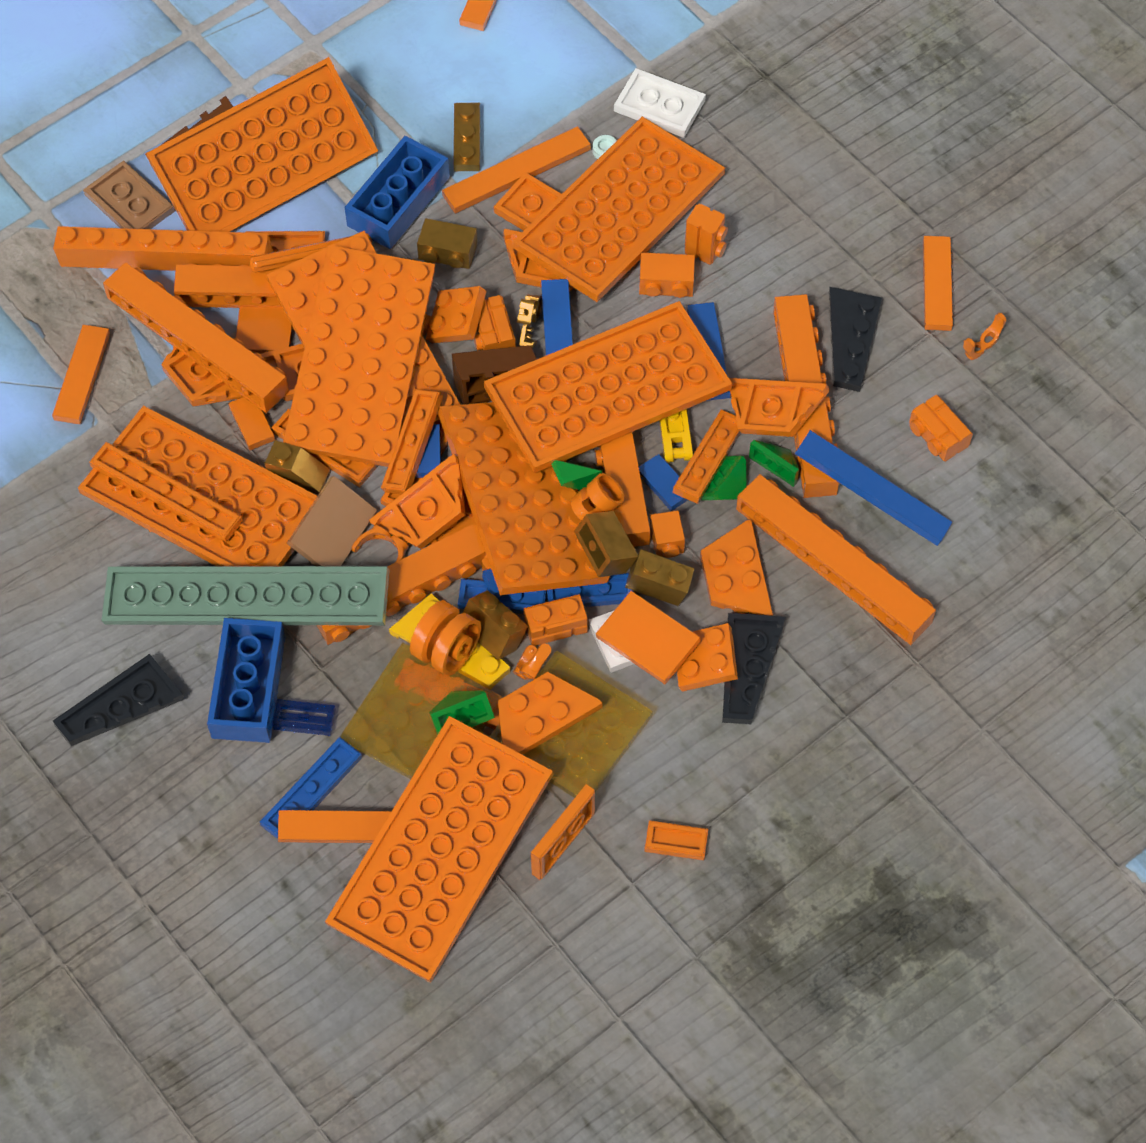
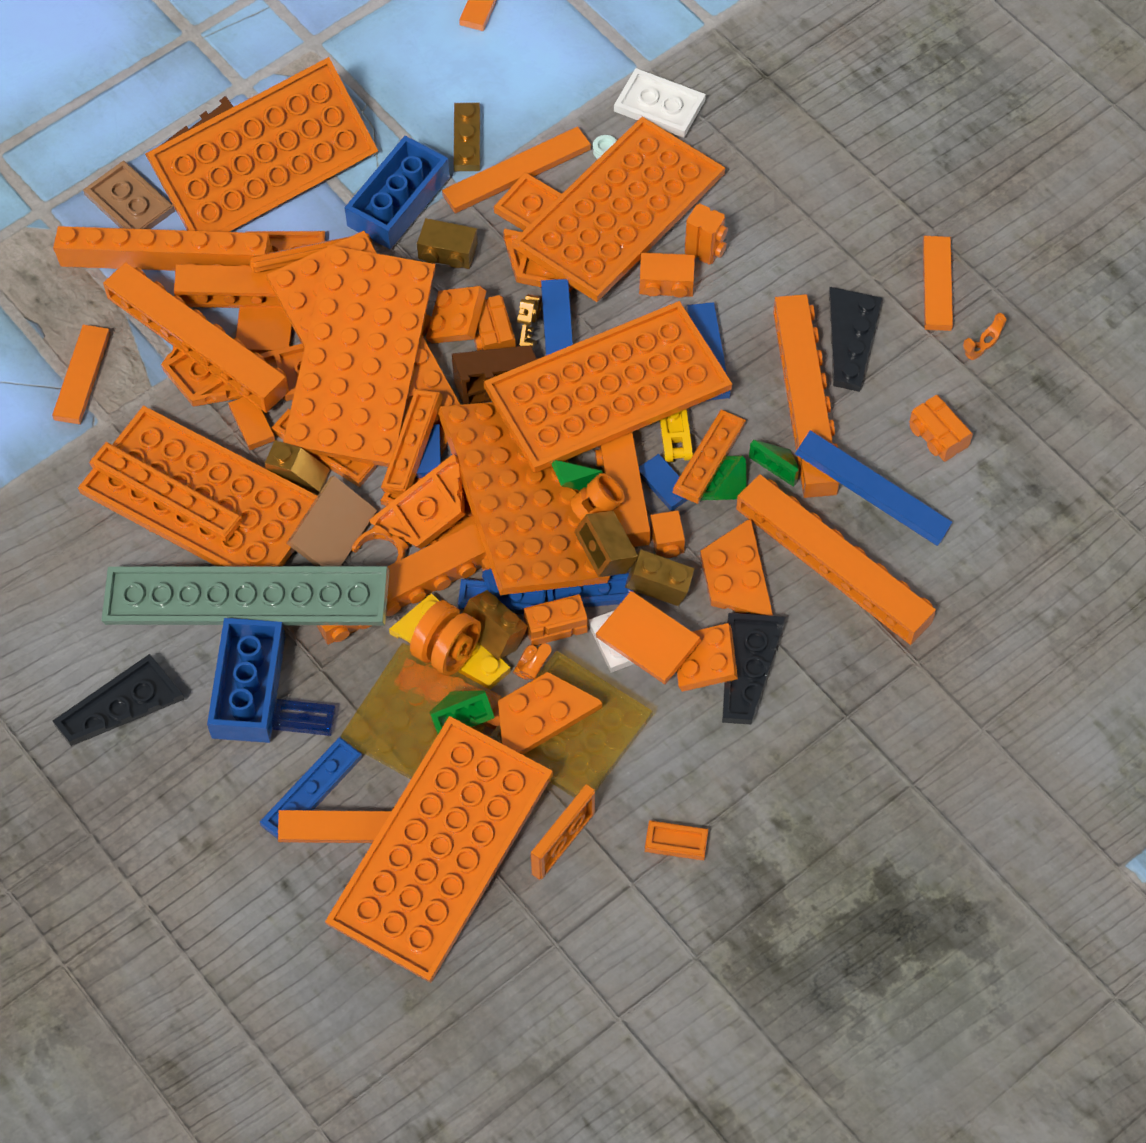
orange wing [729,378,829,437] -> none

